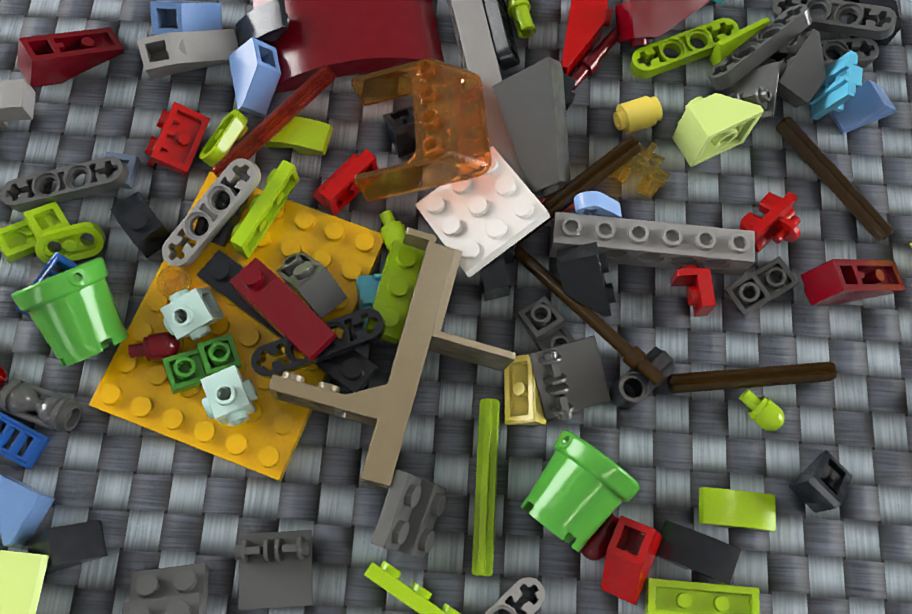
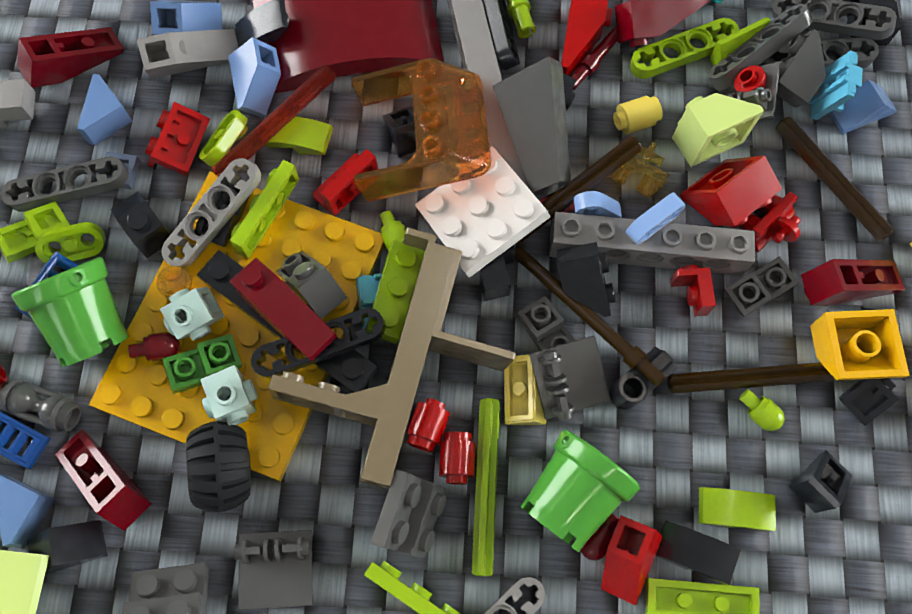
none -> dark red slope [55,429,152,531]
none -> medium blue slope [77,74,133,145]
none -> black wheel [186,421,251,513]
none -> red brick [406,398,450,453]
none -> red brick [439,432,475,485]
none -> light blue beam [626,192,686,245]
none -> red slope [680,155,782,228]
none -> red plate [734,65,766,93]
none -> yellow slope [810,309,910,381]
none -> black bracket [838,378,899,426]

